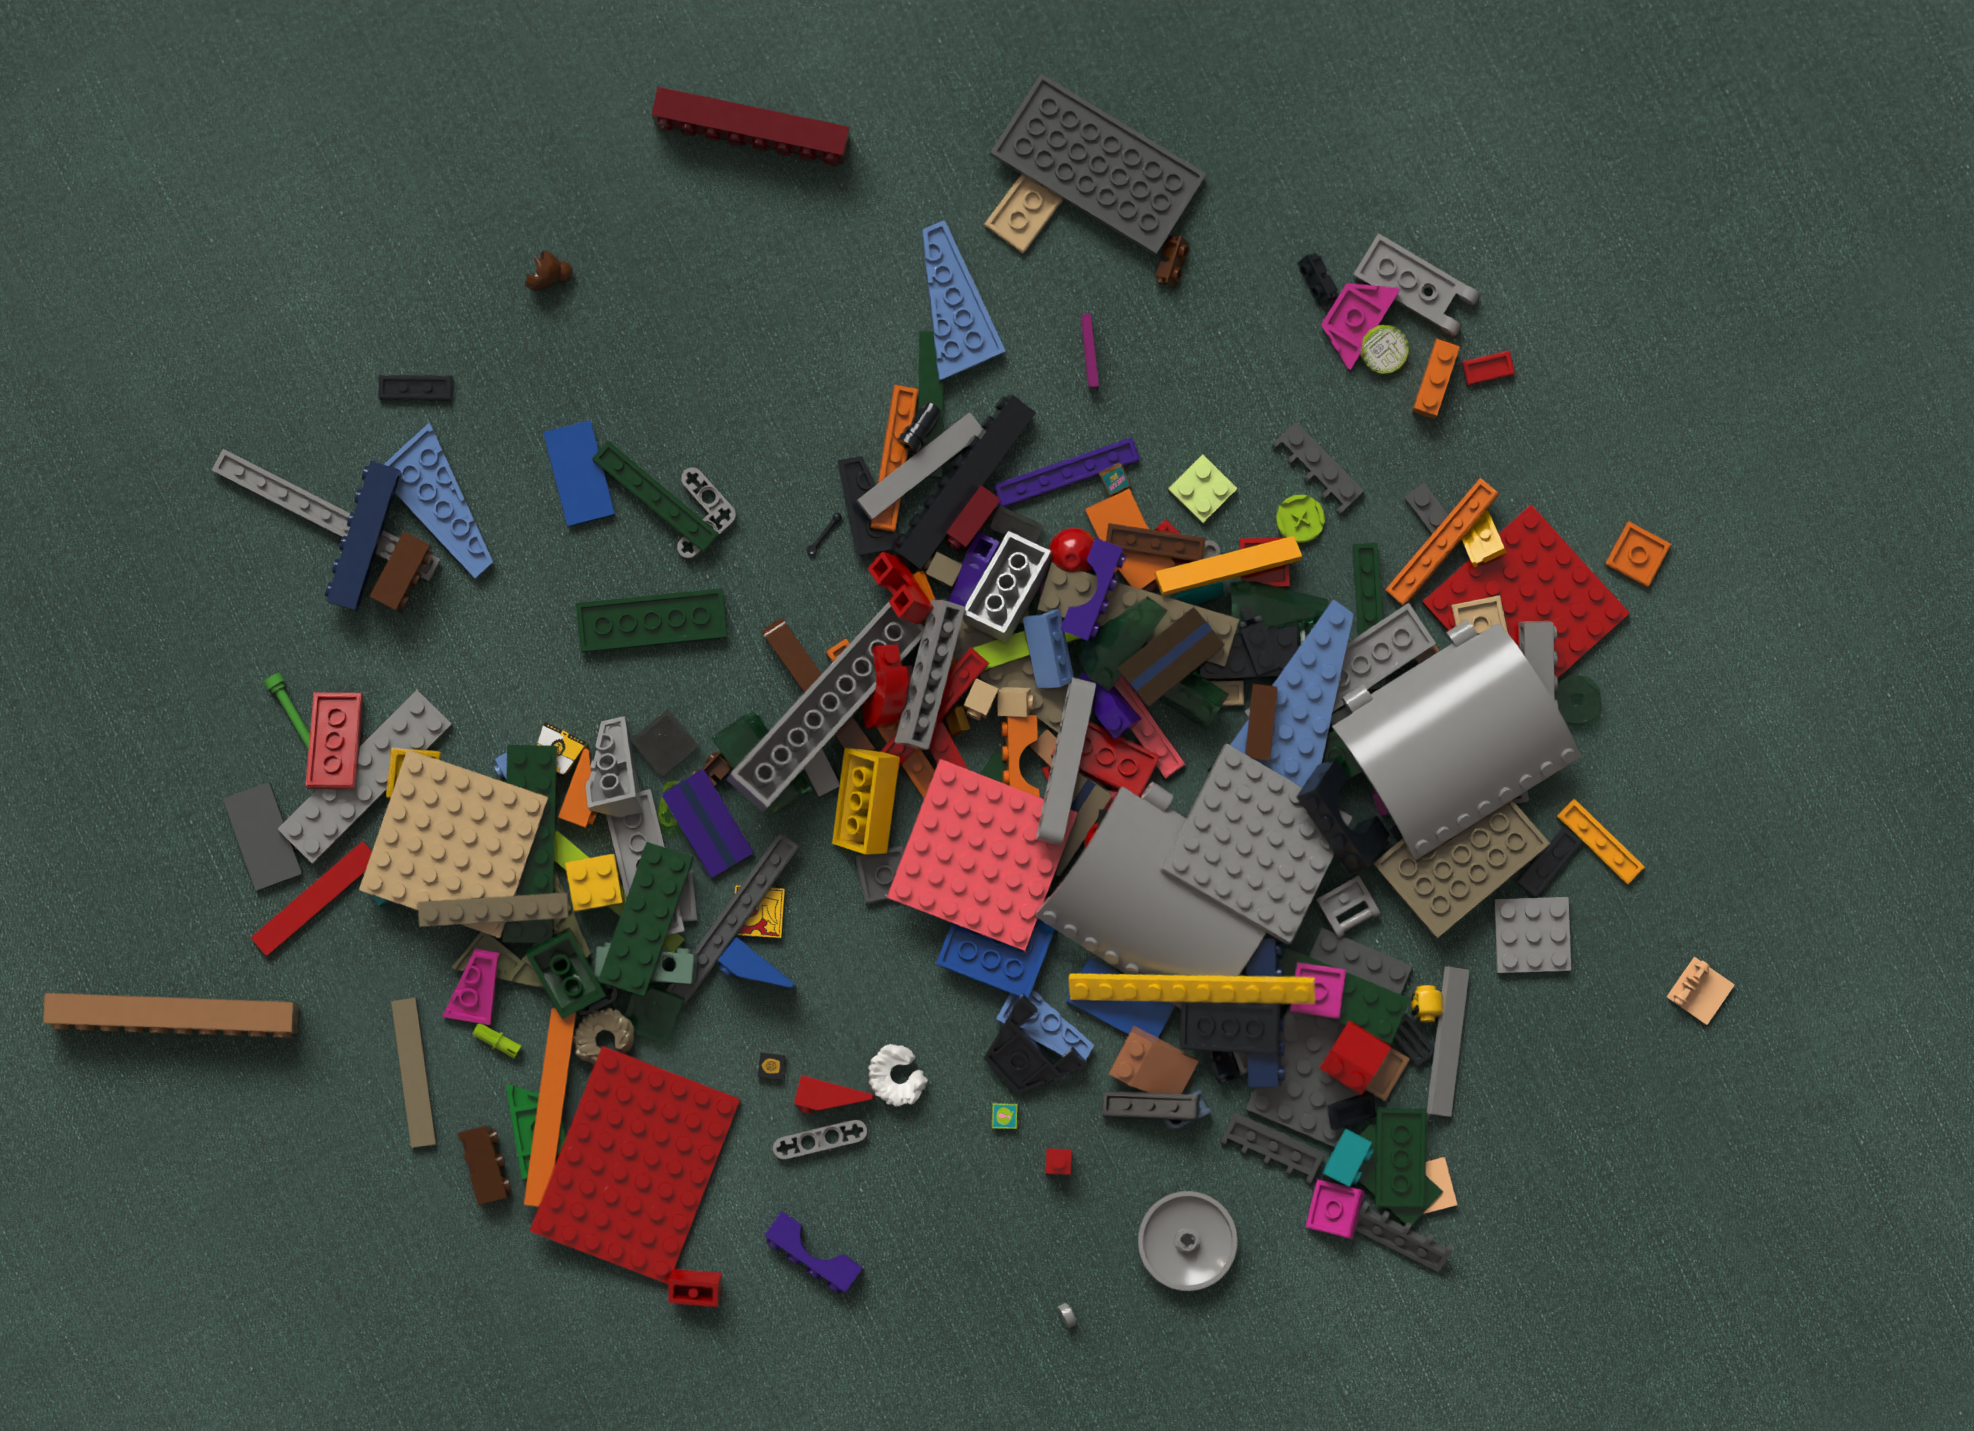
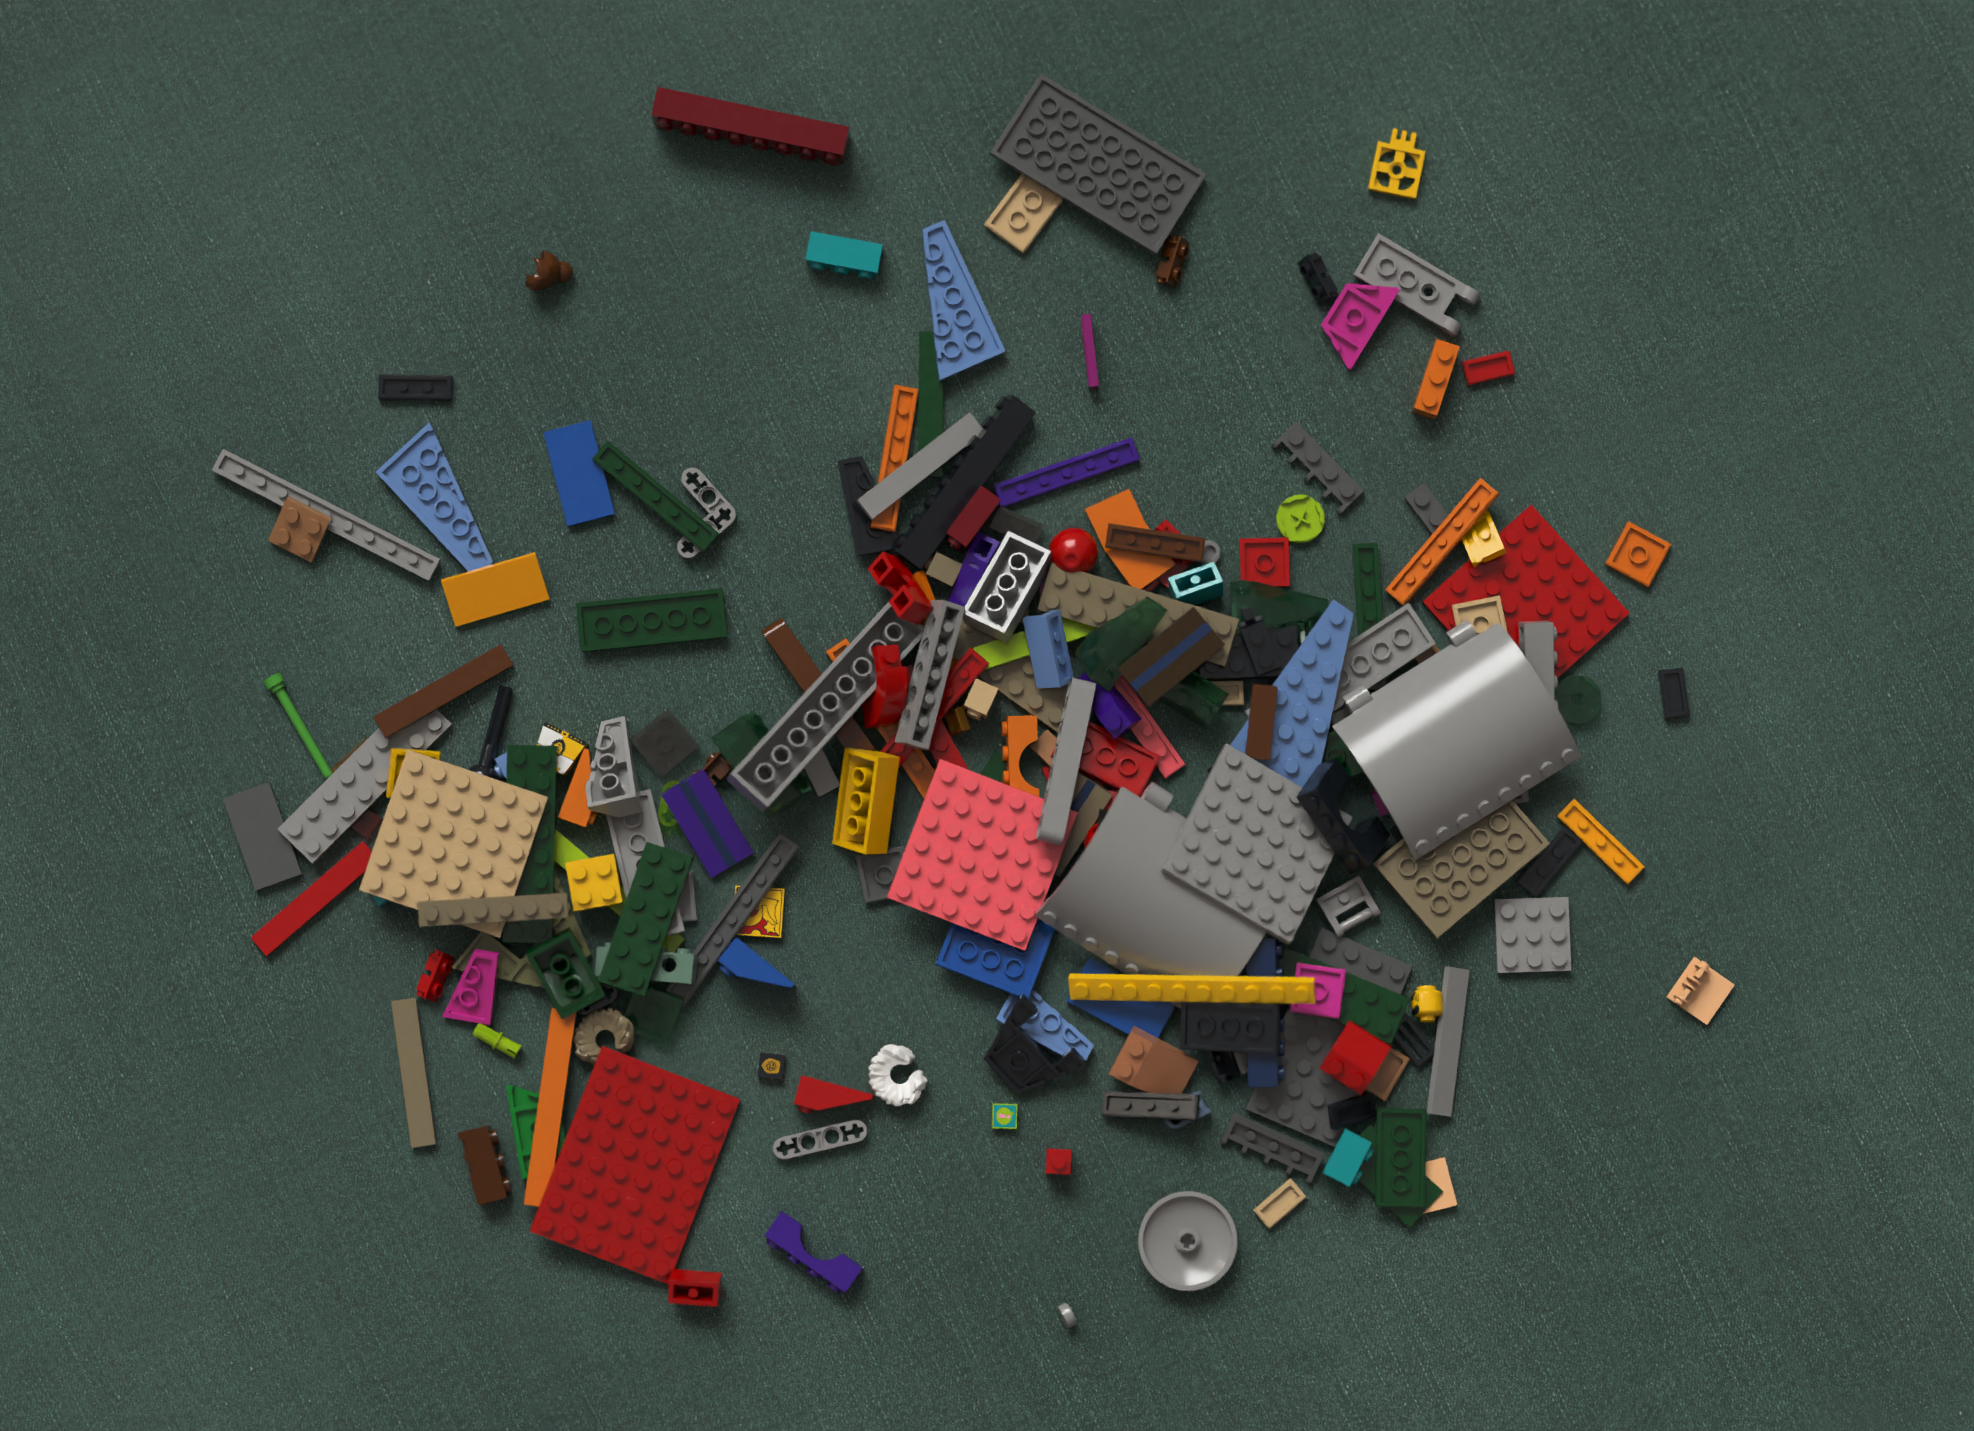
medium nougat brick [43,993,299,1038] -> none
tile [305,692,364,789] -> none
dark blue brick [325,461,402,612] -> none
reddish brown wedge [369,531,433,614] -> none
black hinge [807,513,842,555] -> none
black axle [897,402,942,454] -> none
tan brick [998,687,1035,717] -> none
dark purple arch [1060,538,1127,641] -> none
tile [1098,462,1131,496] -> none
light orange tile [1155,536,1302,596] -> none
yellowish green plate [1168,454,1237,524] -> none
dark pink tile [1306,1179,1364,1239] -> none
dark grey hinge [1355,1201,1454,1272] -> none
tile [1361,325,1409,374] -> none
none -> medium nougat plate [268,496,332,563]
none -> clear red tile [351,809,383,839]
none -> reddish brown tile [373,644,513,739]
none -> red hinge [416,949,455,1002]
none -> light orange tile [441,552,550,627]
none -> black piece [468,685,513,780]
none -> teal brick [805,231,883,279]
none -> tan tile [1253,1178,1306,1229]
none -> yellow piece [1368,128,1426,200]
none -> black tile [1658,667,1690,719]

